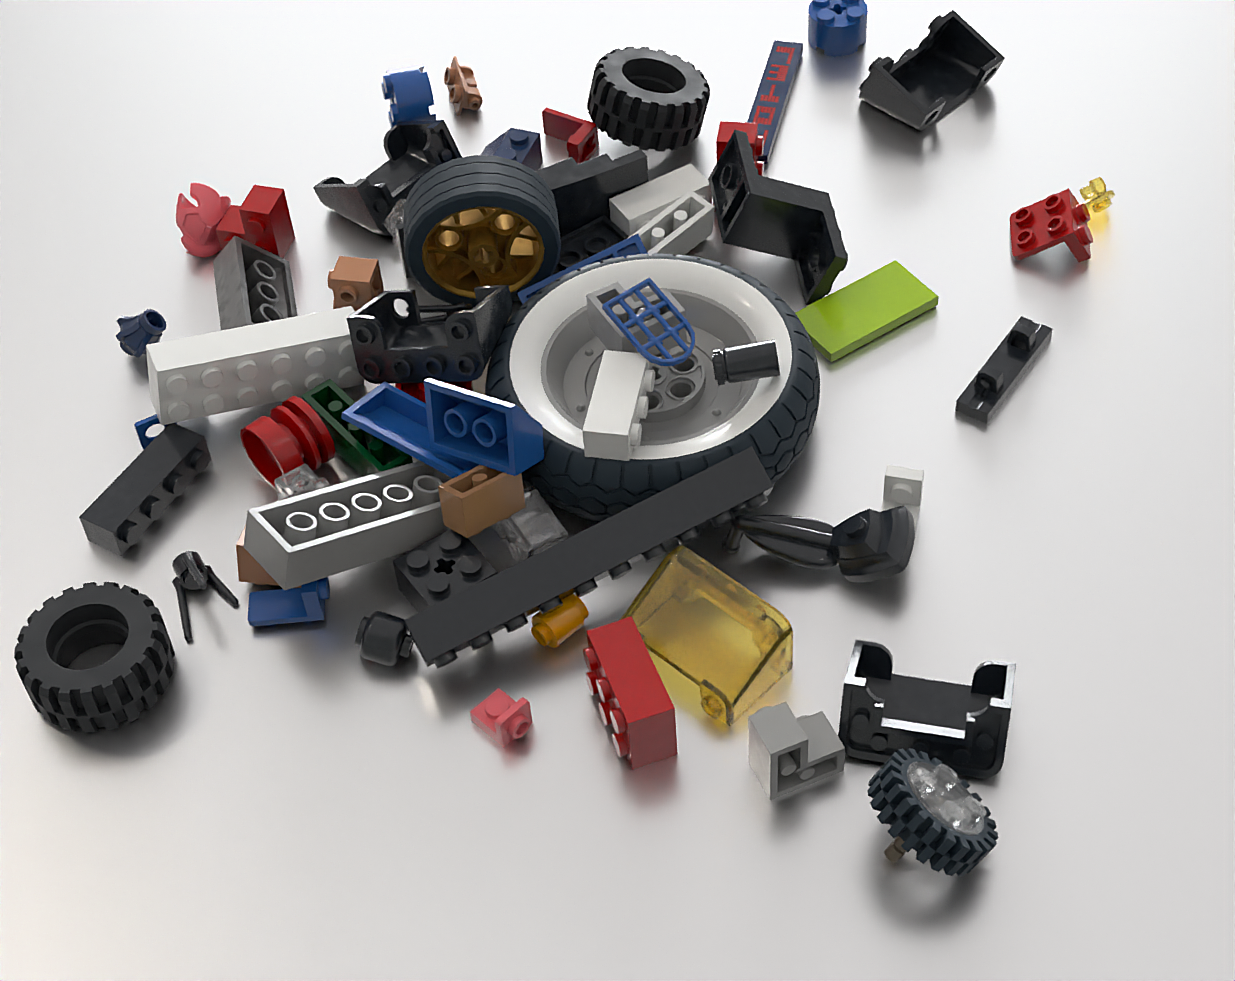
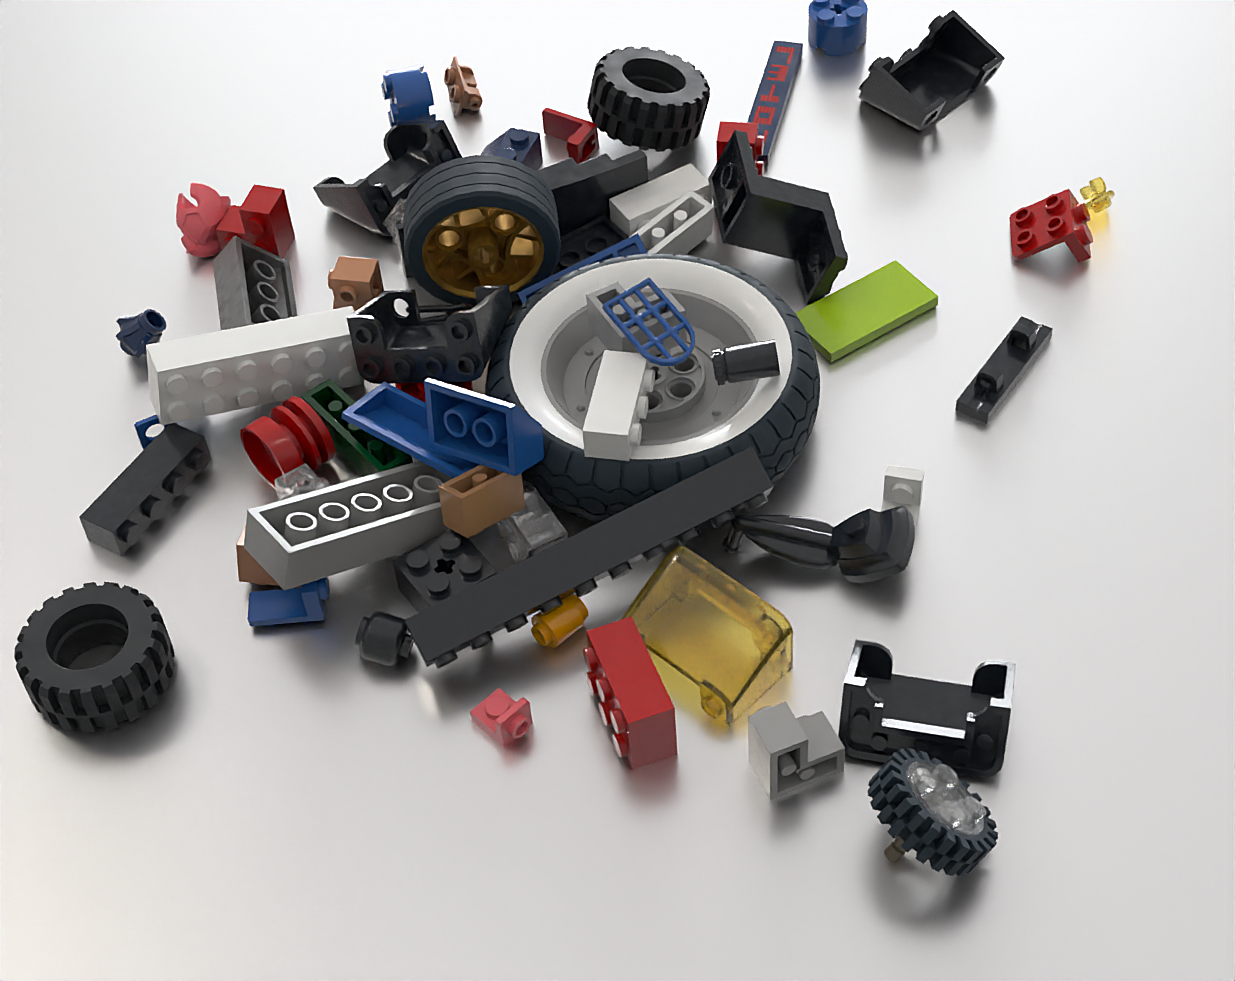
black plant [172,551,239,641] -> none

